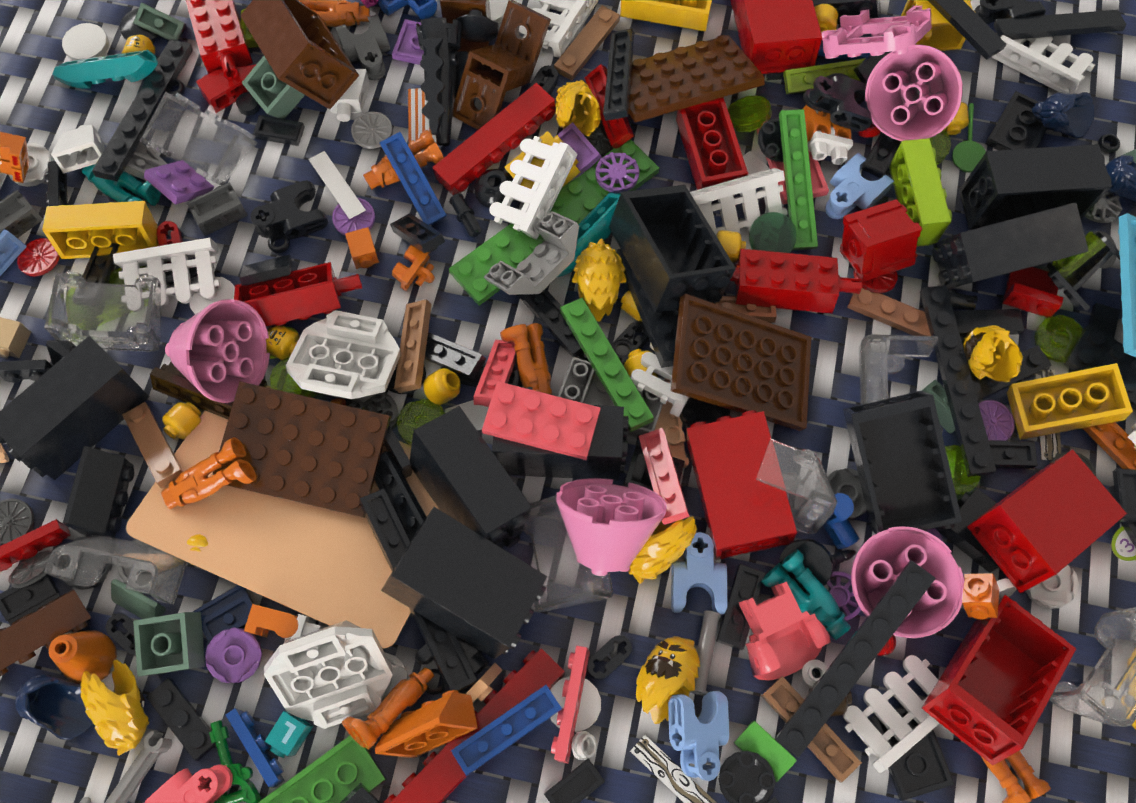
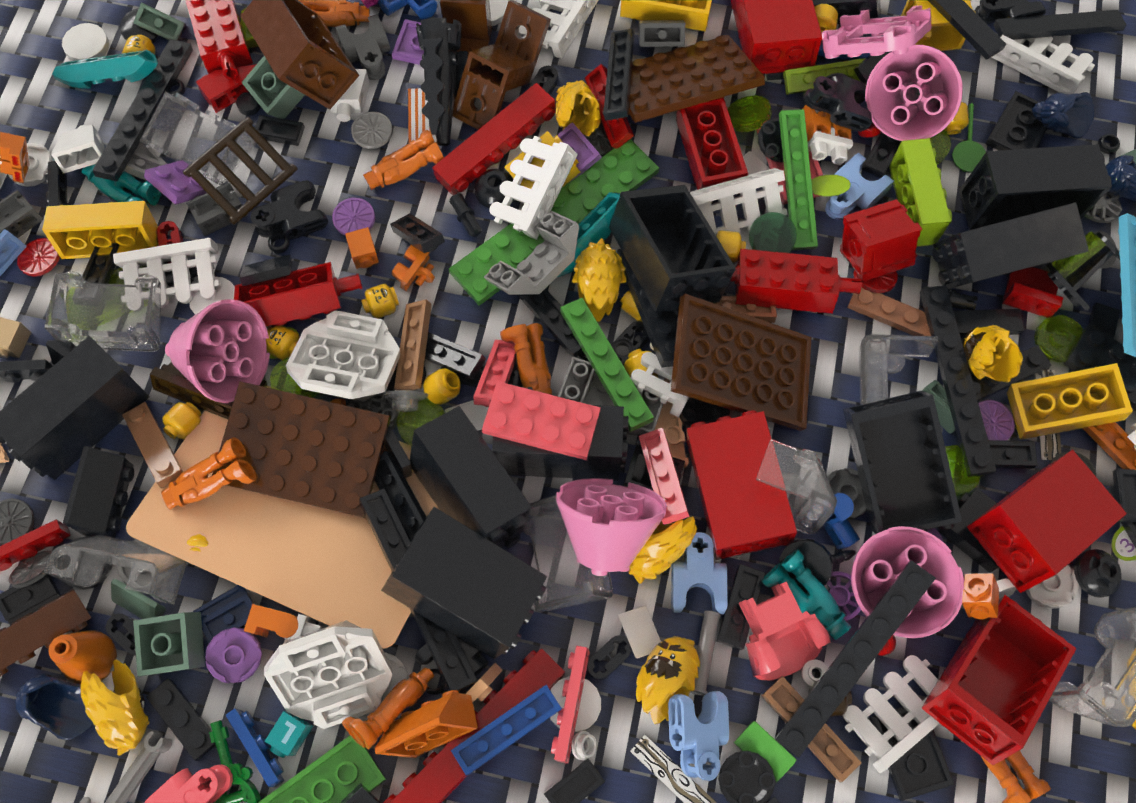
white sticker [308,151,366,219] -> none
blue plate [379,132,447,226] -> none
black dish [454,10,499,43] -> none
medium nougat plate [554,5,620,81] -> none
medium lavender wheel [595,152,639,193] -> none
none -> dark brown bar [183,117,298,225]
none -> yellow head [361,284,399,319]
none -> clear piece [383,390,428,412]
none -> white sticker [618,606,661,658]
none -> dark grey brick [638,20,685,47]
none -> lime sticker [811,175,851,196]
none -> black piece [1074,549,1122,598]

